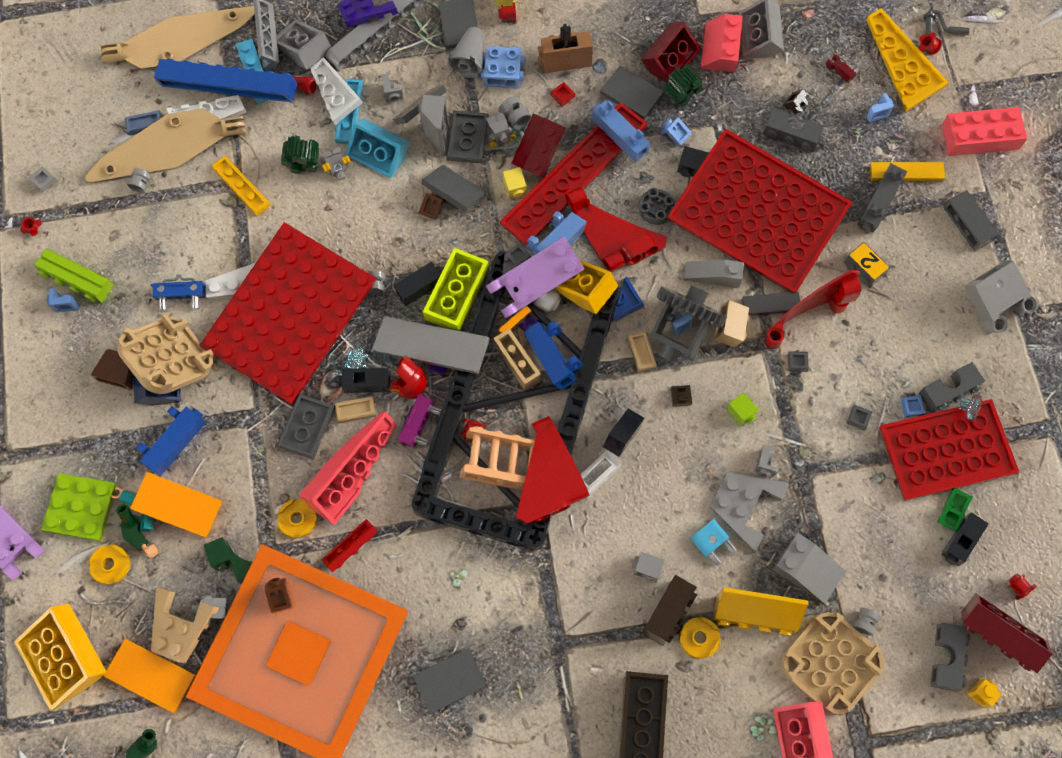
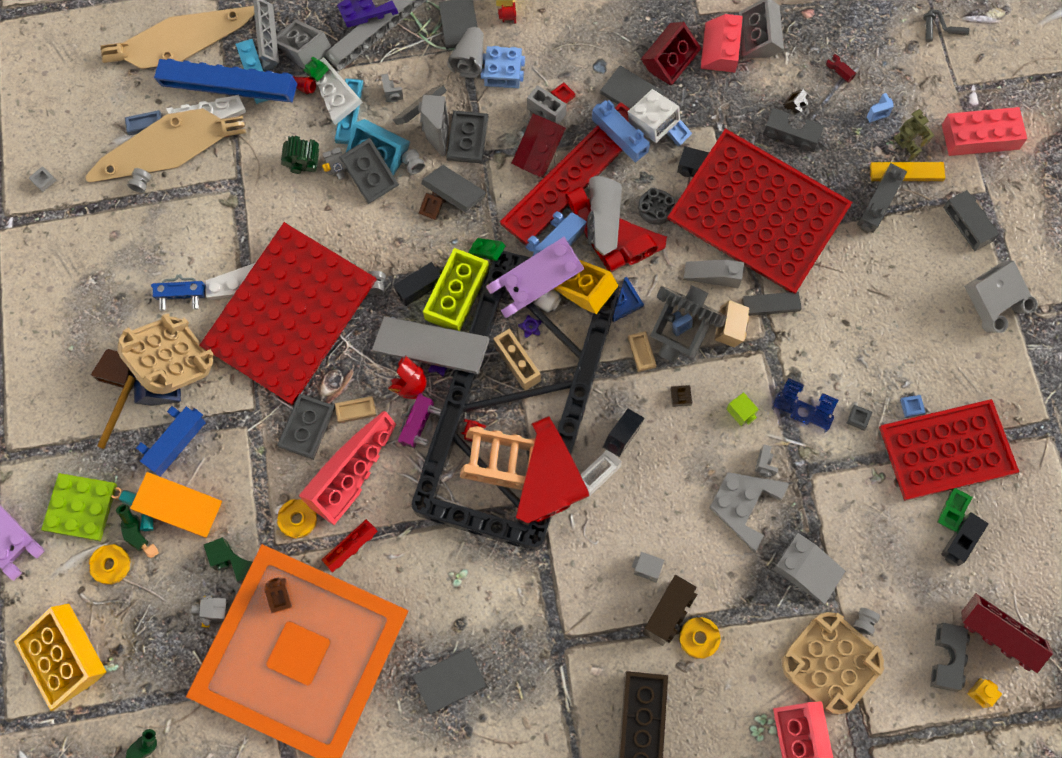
red plate [20,217,42,236] -> none
lime brick [34,249,114,303] -> none
medium blue bracket [47,288,78,312] -> none
light orange tile [103,639,196,714] -> none
tan wing [151,587,219,663] -> none
yellow tile [211,156,271,216] -> none
black brick [339,368,391,393] -> none
clear light blue tile [345,346,370,369] -> none
light grey piece [486,113,516,147] -> none
light orange tile [497,306,531,335] -> none
light grey wheel [499,96,532,131] -> none
light yellow brick [503,167,527,199] -> none
dark grey tile [503,243,531,275] -> none
blue brick [524,321,583,391] -> none
medium nougat piece [538,24,593,73] -> none
dark green brick [662,64,703,107] -> none
medium azure piece [690,519,737,566] -> none
yellow slope [713,587,808,636] -> none
red panel [764,270,861,349] -> none
dark grey tile [788,351,809,372] -> none
brick [843,242,890,288] -> none
yellow wing [866,8,949,112] -> none
dark grey arch [918,362,985,412] -> none
red brick [919,32,942,55] -> none
clear light blue tile [959,394,982,421] -> none
red brick [1007,573,1037,600] -> none
none -> pearl gold bar [97,375,136,449]
none -> green tile [304,57,329,82]
none -> dark grey tile [339,138,399,204]
none -> light grey wheel [401,149,425,175]
none -> green plate [468,238,506,261]
none -> light grey brick [527,85,566,124]
none -> light grey panel [587,176,622,256]
none -> white piece [628,89,680,143]
none -> clear blue piece [772,378,839,433]
none -> olive piece [894,109,935,162]

